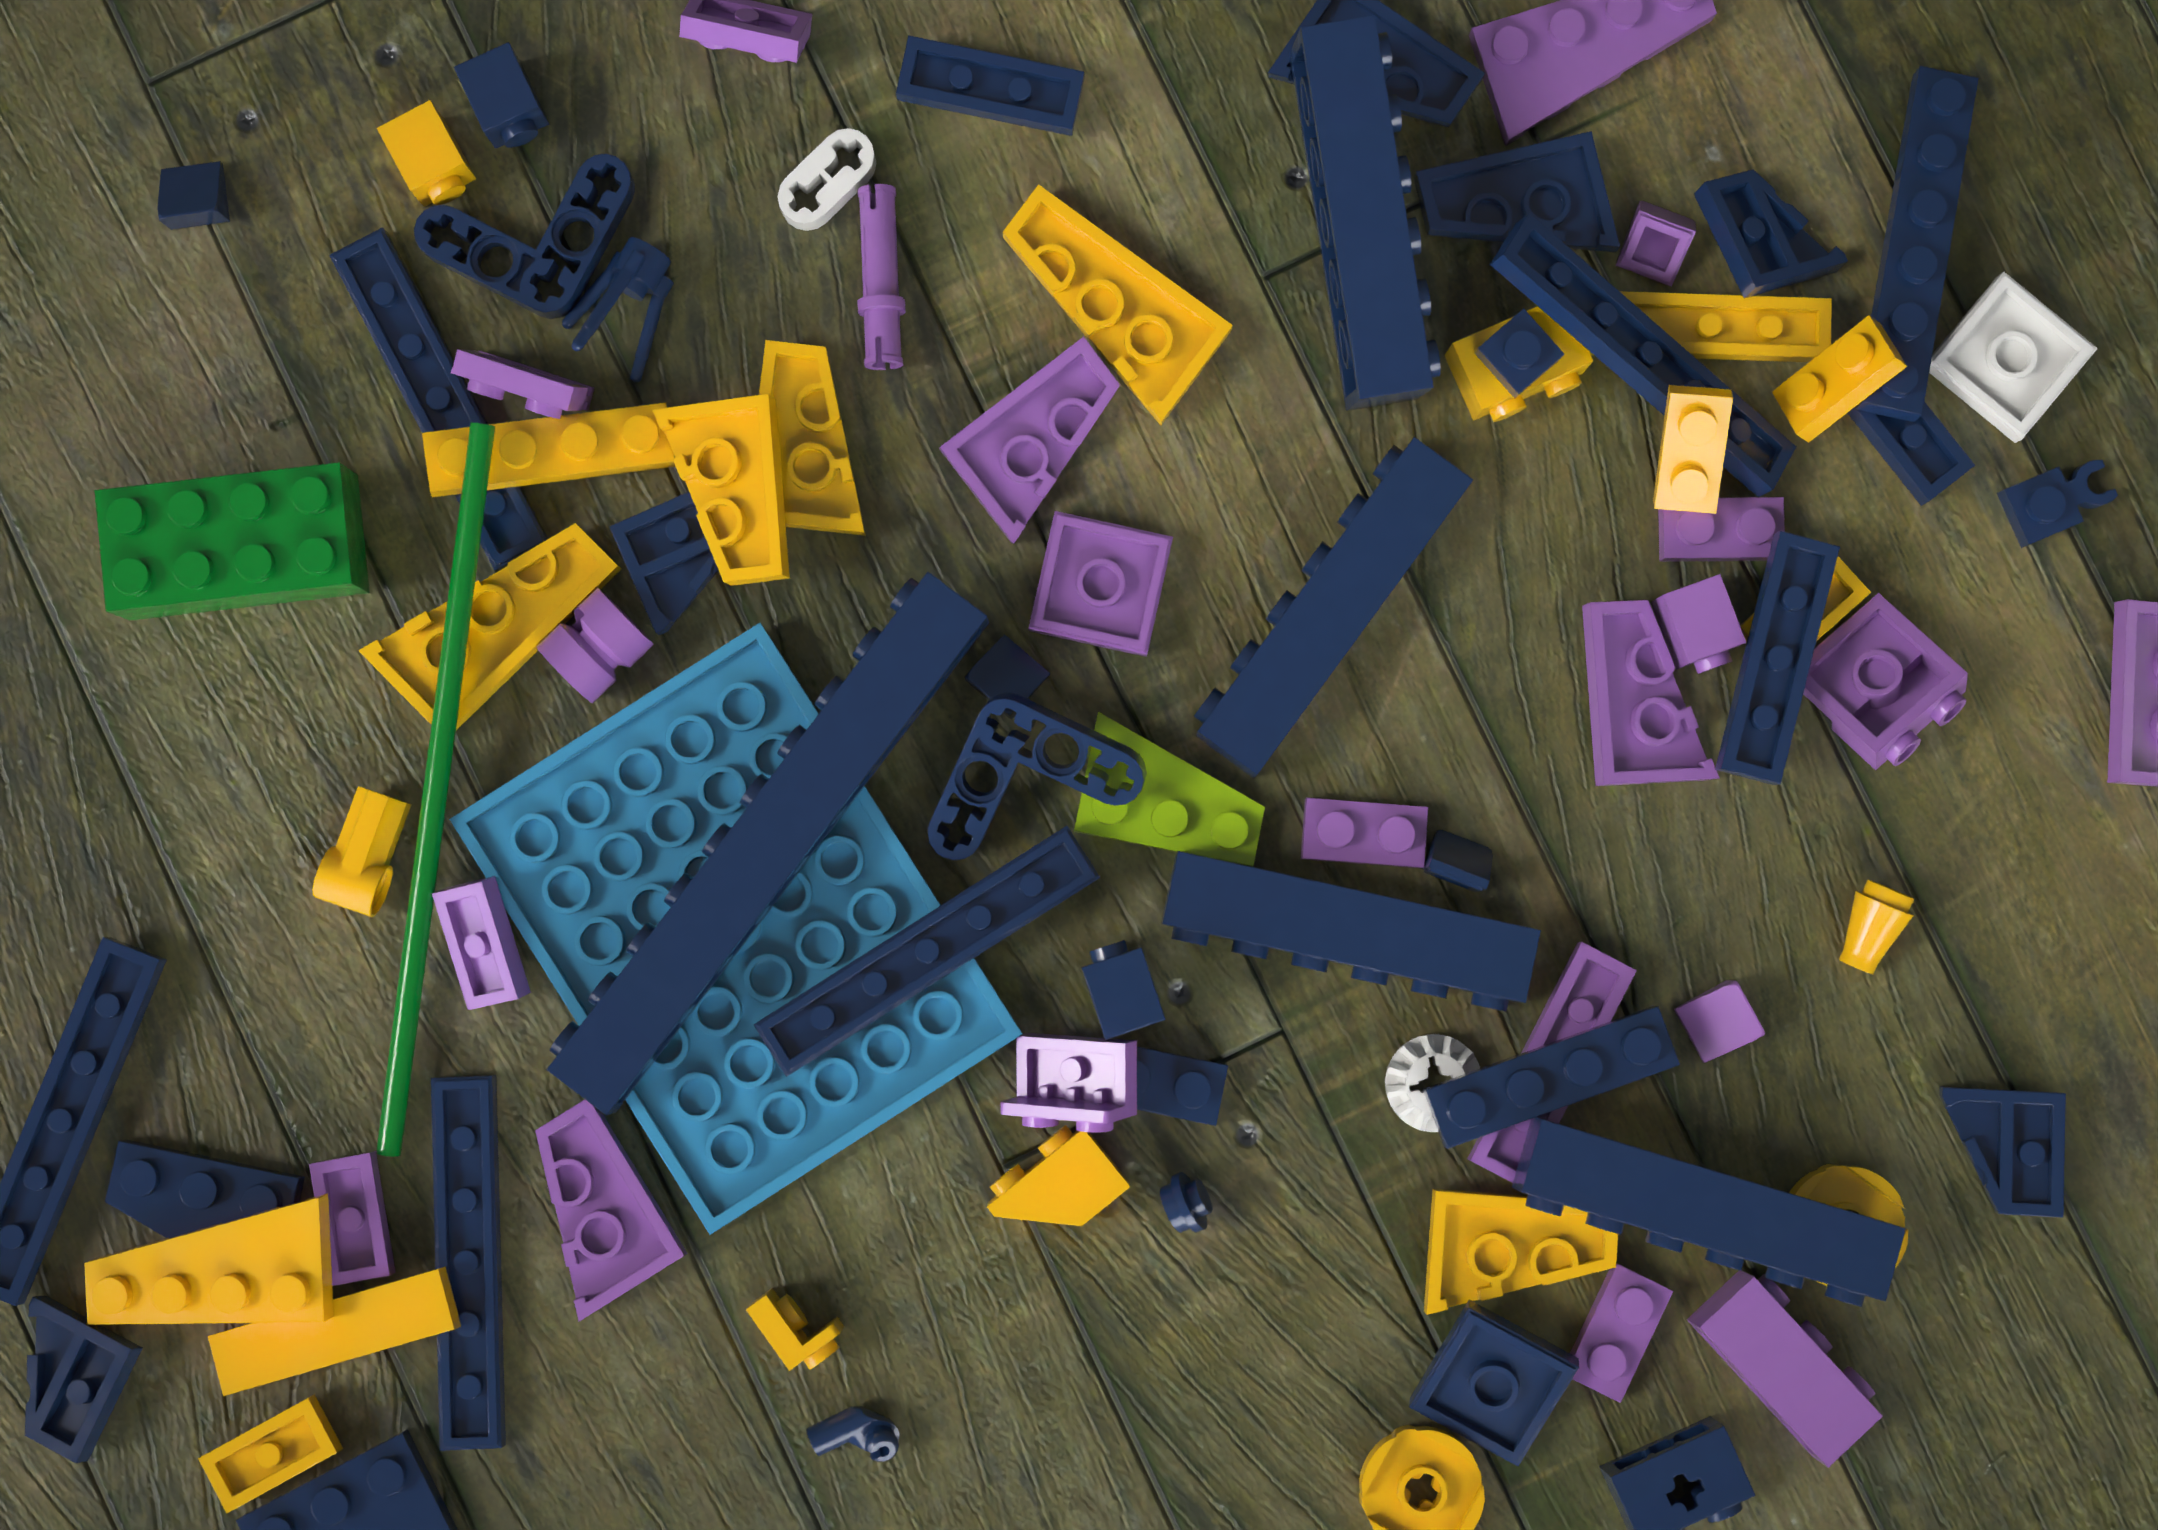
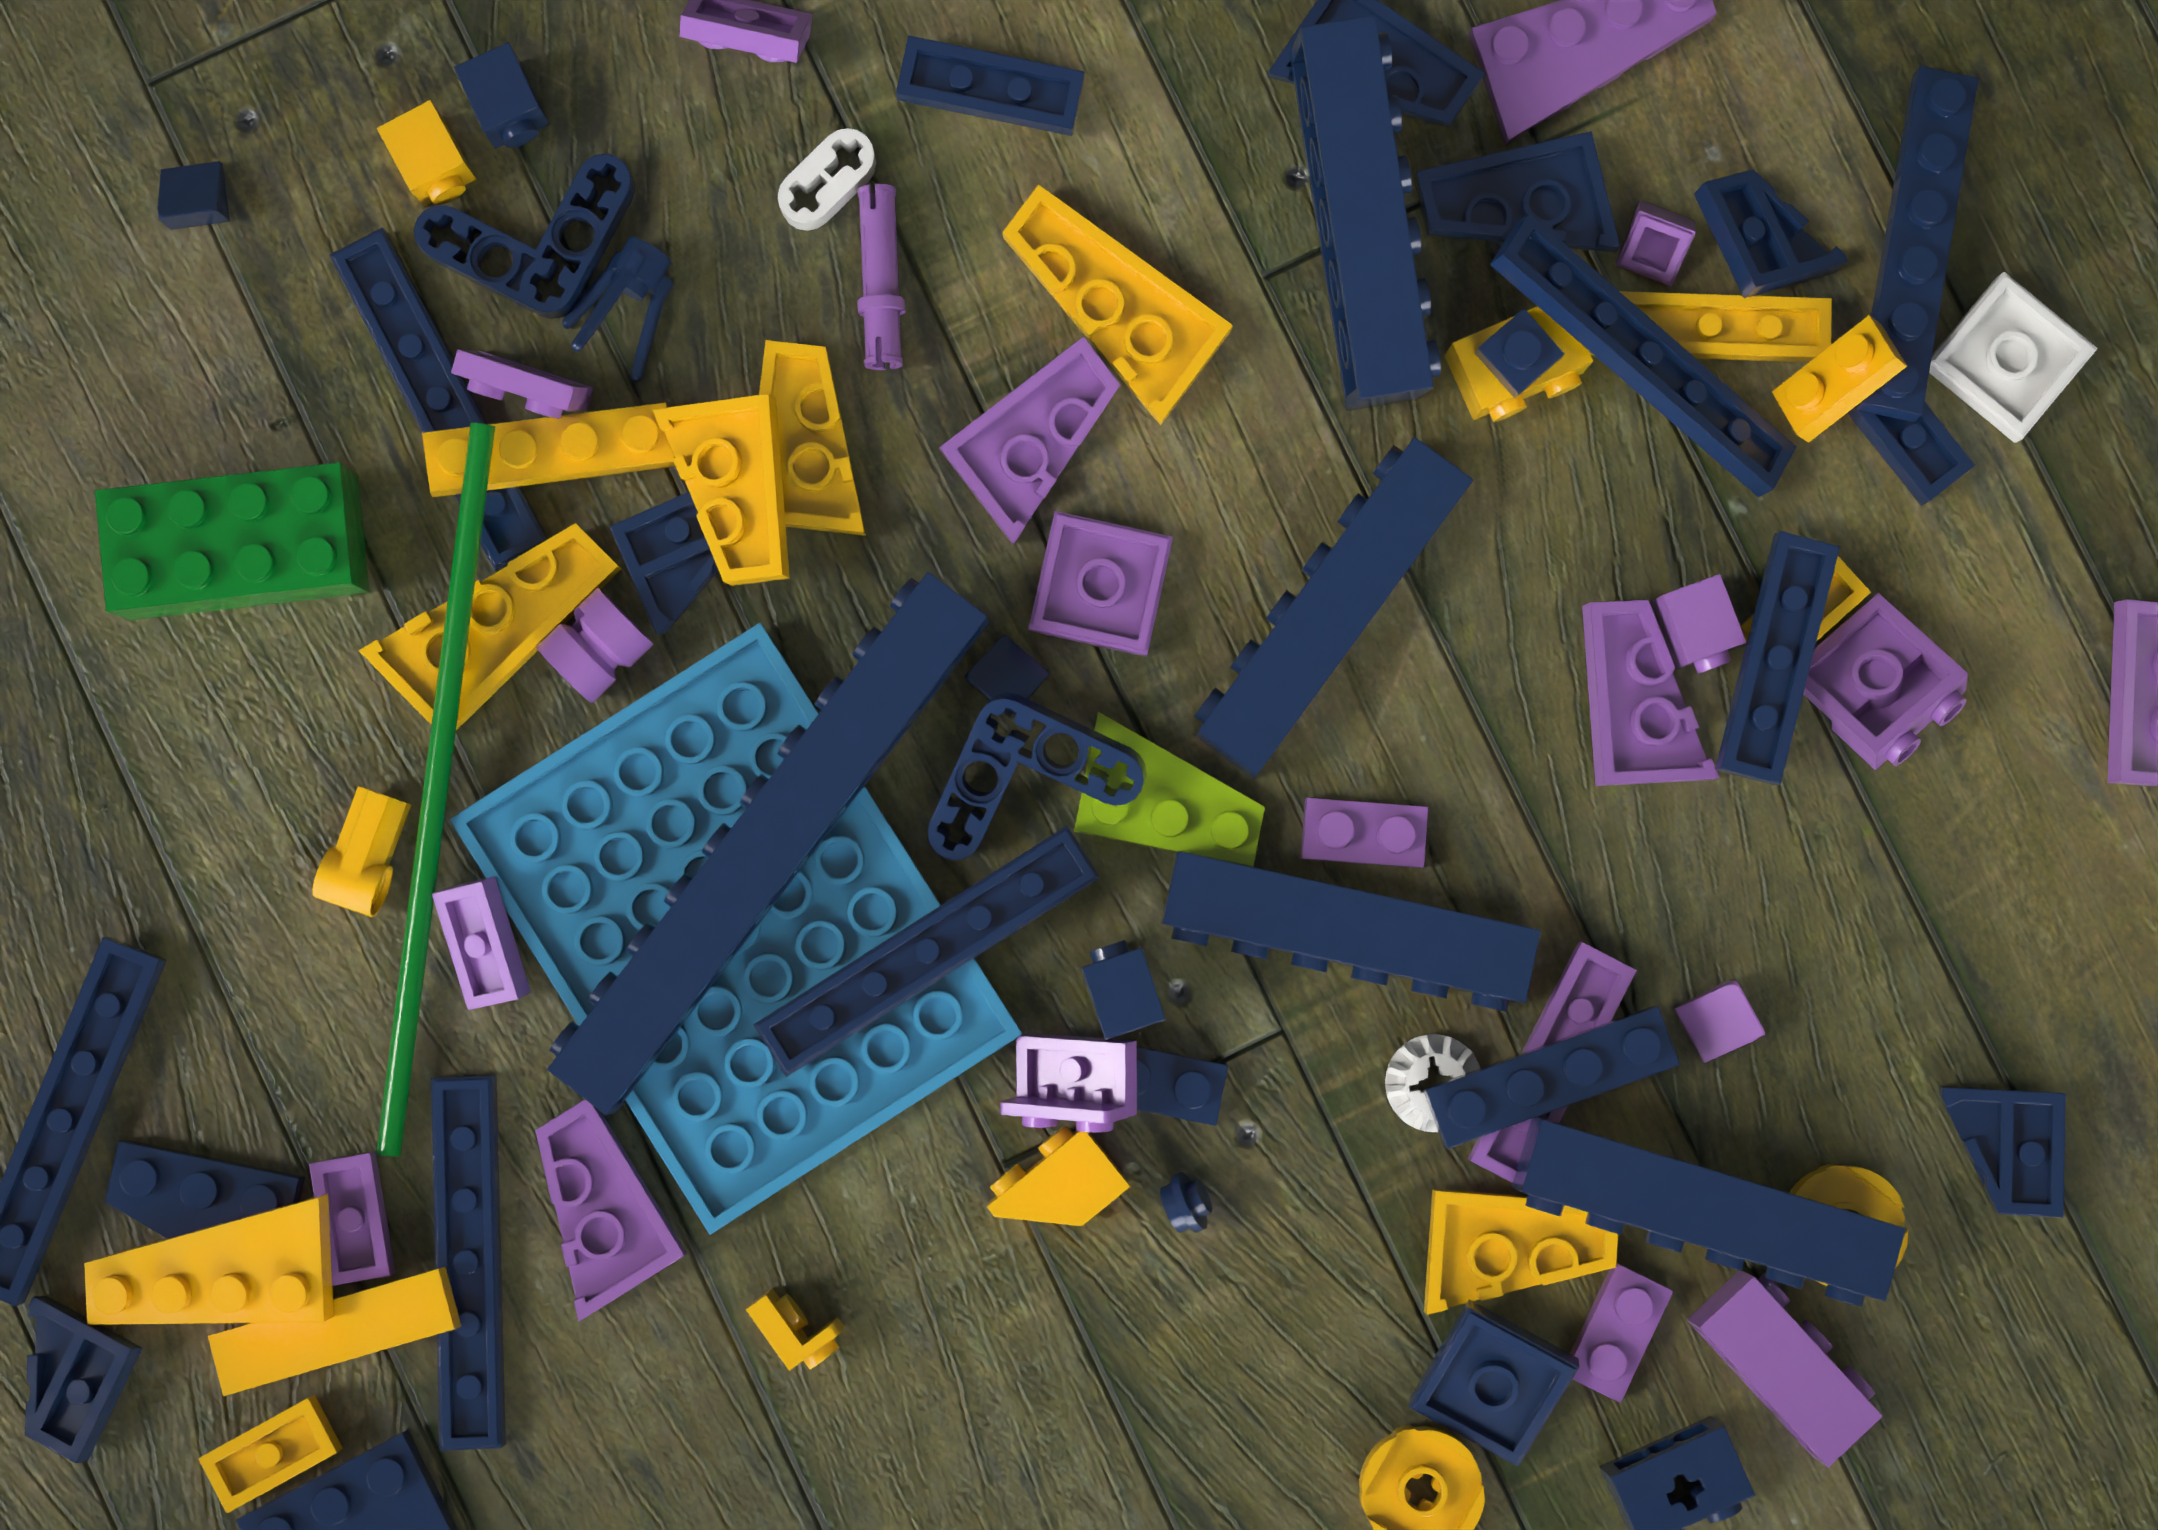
dark blue arm [806,1406,900,1462] -> none
dark blue slope [1421,830,1493,892] -> none
yellow plate [1653,385,1733,514] -> none
medium lavender plate [1658,497,1785,562] -> none
yellow cone [1839,879,1914,975] -> none
dark blue plate [1997,460,2118,548] -> none

